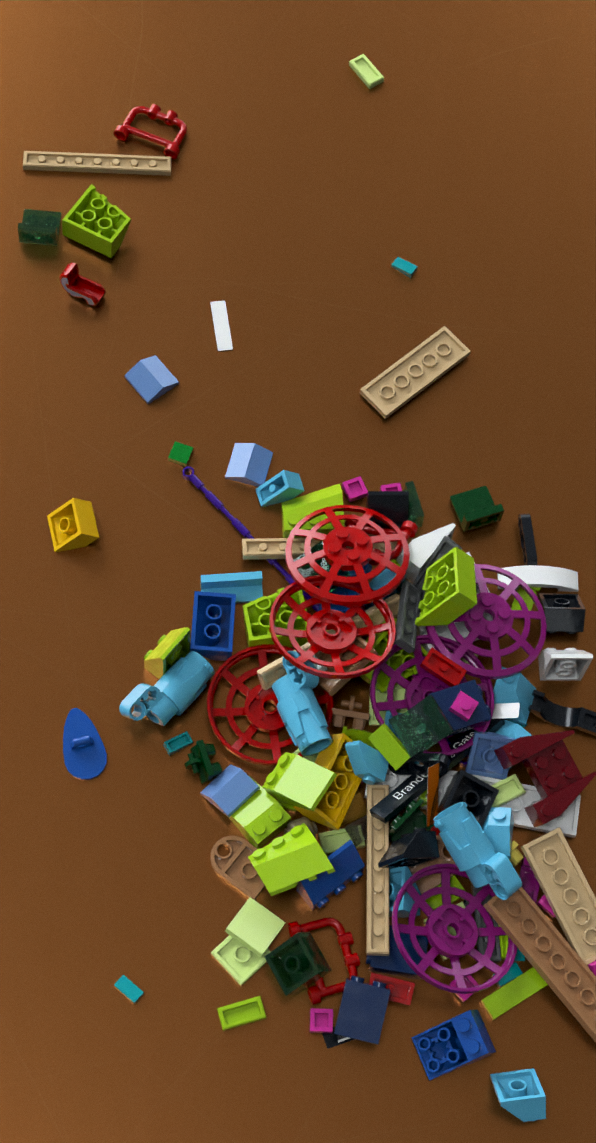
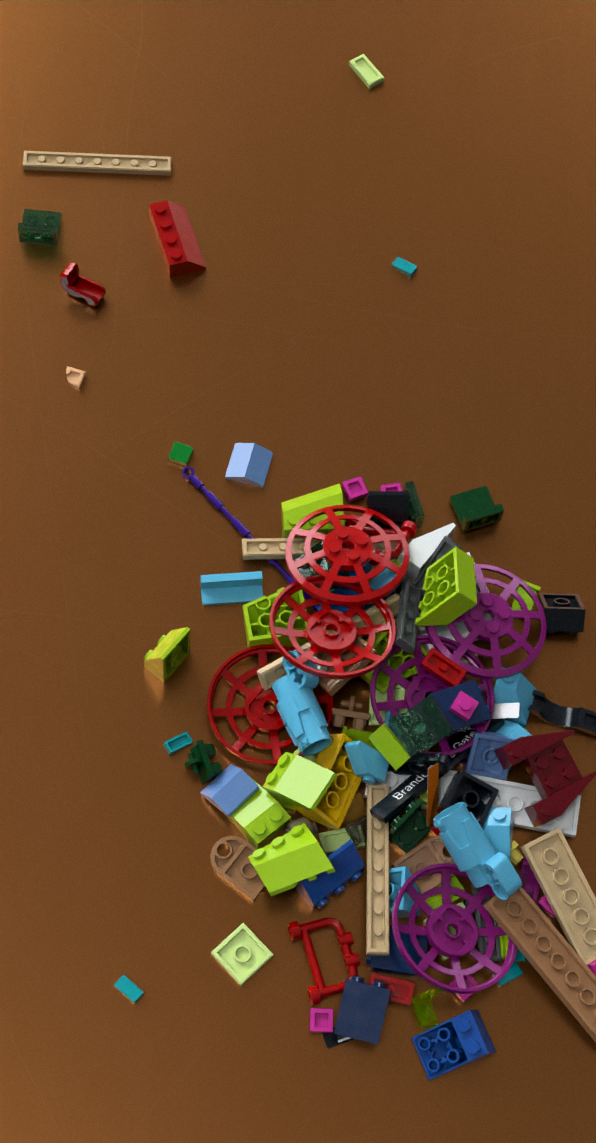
yellow slope [47,498,99,552] -> none
lime wedge [62,184,131,258] -> none
blue shield [63,708,107,780] -> none
red bar [113,104,187,160] -> none
medium azure piece [119,651,215,726] -> none
medium blue slope [124,355,179,404] -> none
blue slope [190,591,236,661] -> none
white sticker [210,301,233,351] -> none
lime tile [217,996,266,1031] -> none
yellowish green tile [225,897,286,958] -> none
medium azure slope [255,470,305,507] -> none
clear green brick [264,932,332,996] -> none
tan plate [359,326,471,419] -> none
black slope [378,828,440,868] -> none
lime tile [480,967,548,1020] -> none
medium azure slope [490,1068,546,1122] -> none
yellowish green tile [491,774,526,807] -> none
white slope [497,565,579,592] -> none
black beam [518,513,537,566] -> none
white slope [538,648,593,681] -> none
none -> light nougat tile [66,366,86,391]
none -> red slope [149,200,206,278]
none -> clear neon green bracket [411,988,445,1028]

